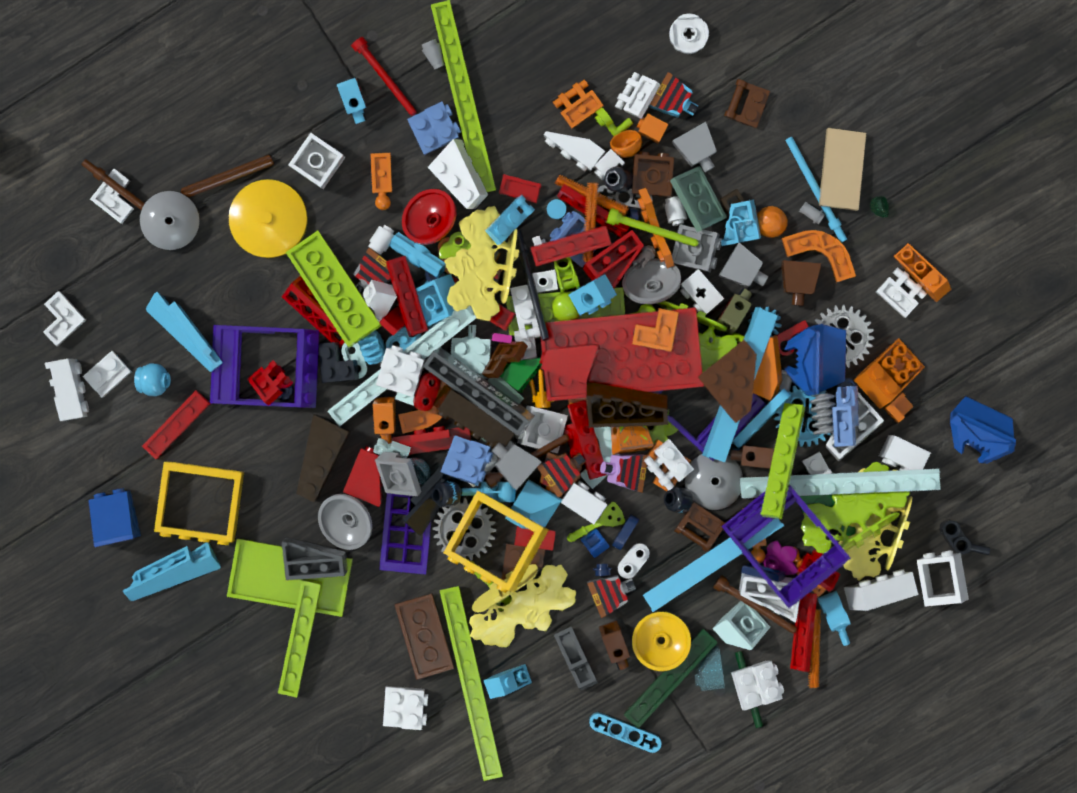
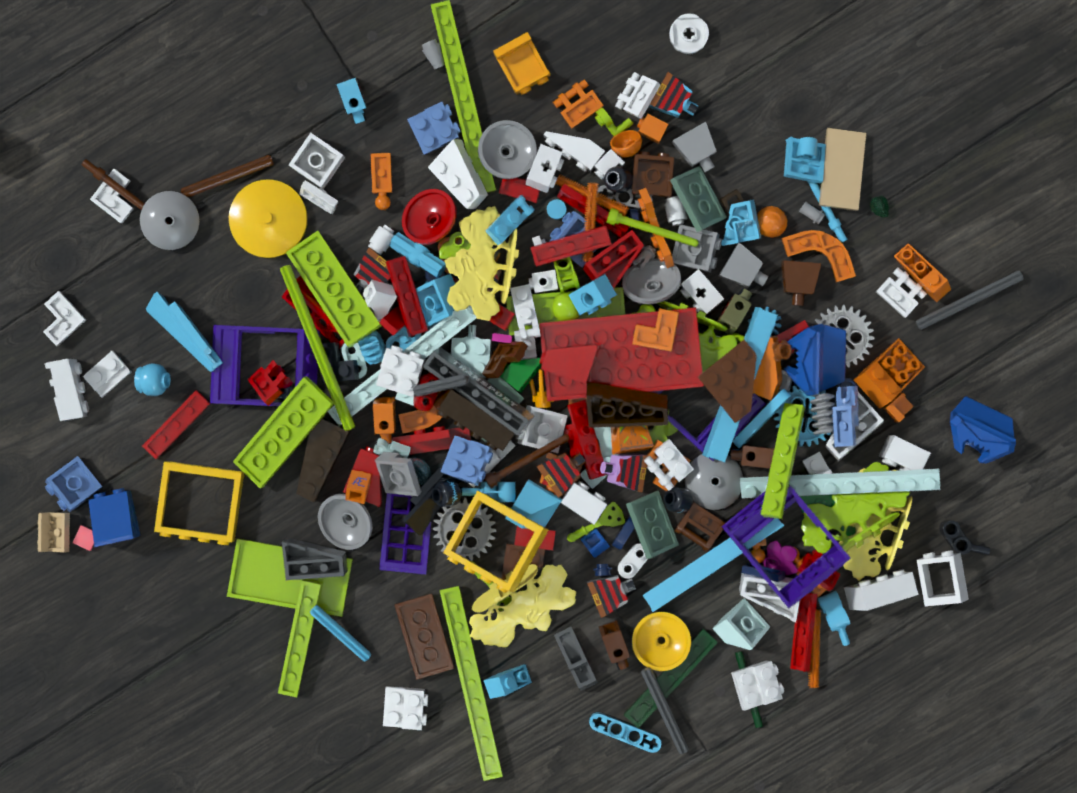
medium azure wedge [123,542,221,601] -> none
red piece [351,36,417,116] -> none
light grey torso [492,442,541,490] -> none
black bar [516,230,550,341] -> none
clear light blue slope [695,647,725,691] -> none
reddish brown piece [713,575,797,633] -> none
reddish brown plate [724,79,770,129] -> none
none -> tan bracket [37,512,70,552]
none -> medium blue plate [45,456,102,513]
none -> coral tile [72,525,94,551]
none -> lime plate [233,376,335,489]
none -> lime axle [280,265,355,431]
none -> white plate [299,180,338,214]
none -> medium azure axle [310,605,371,662]
none -> orange brick [345,470,371,504]
none -> dark grey axle [413,374,469,397]
none -> light grey dish [478,120,537,179]
none -> light orange panel [493,32,550,95]
none -> white brick [525,144,564,193]
none -> sand green plate [626,491,679,559]
none -> dark grey axle [641,667,689,754]
none -> dark orange plate [772,340,792,362]
none -> medium azure plate [784,137,826,184]
none -> dark grey axle [916,271,1024,330]

